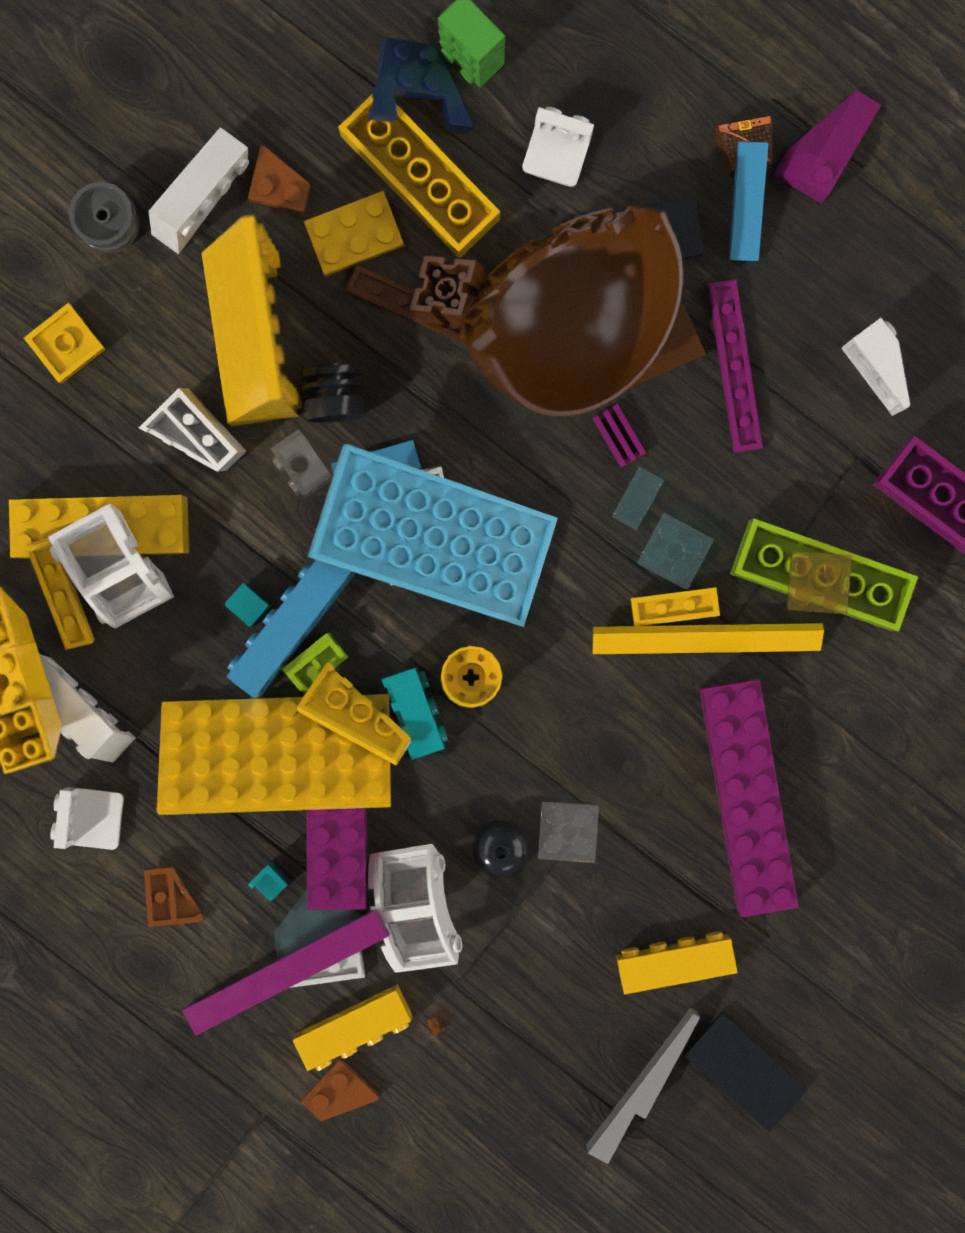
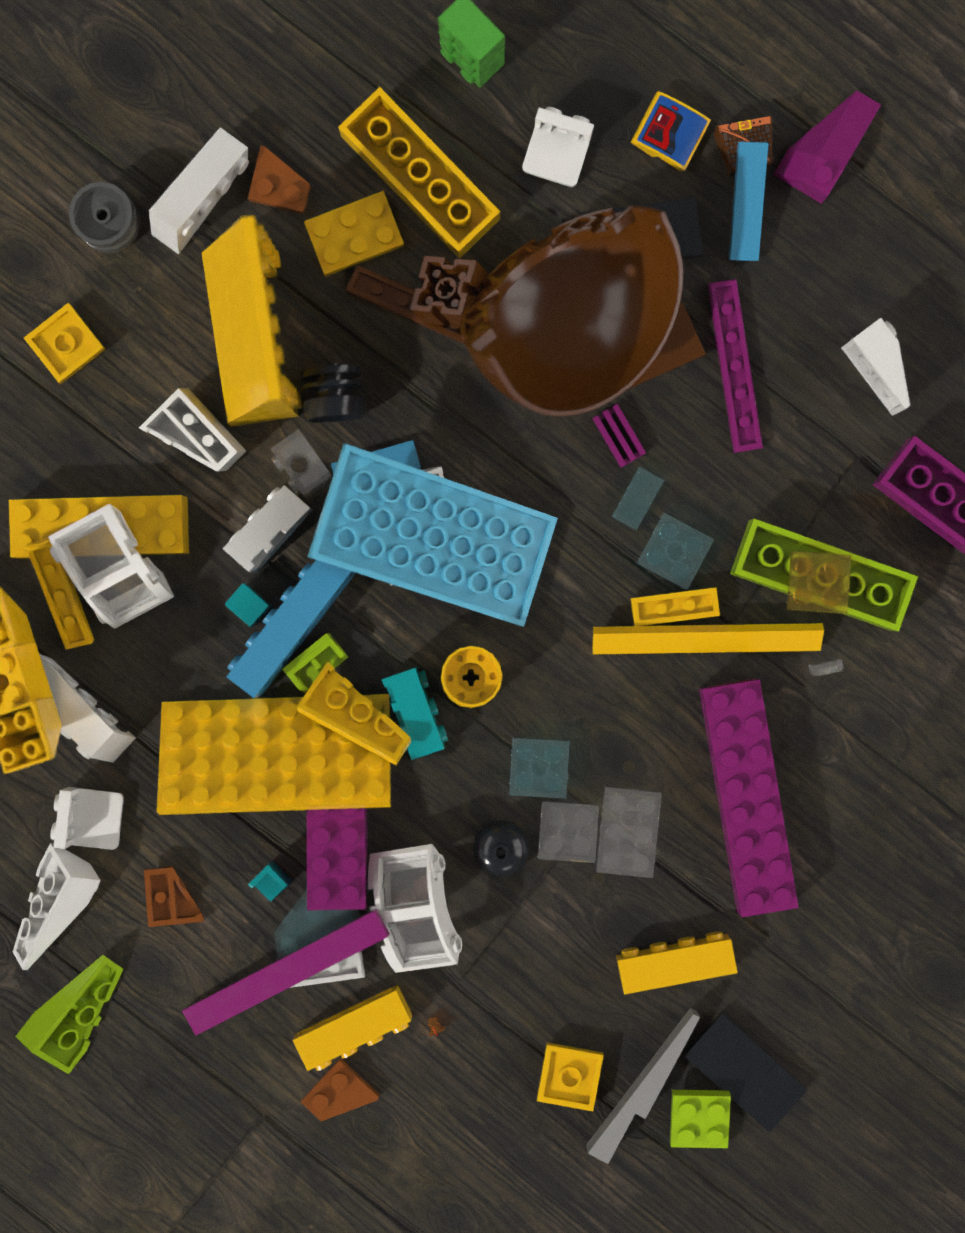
dark blue wing [368,37,473,132] -> none
none -> white wedge [13,843,101,970]
none -> lime wedge [15,955,123,1074]
none -> white wedge [223,485,313,573]
none -> clear light blue plate [509,737,570,799]
none -> yellow plate [537,1042,603,1111]
none -> clear plate [596,786,662,878]
none -> slope [630,91,711,171]
none -> lime plate [670,1090,731,1148]
none -> clear tile [808,659,844,676]

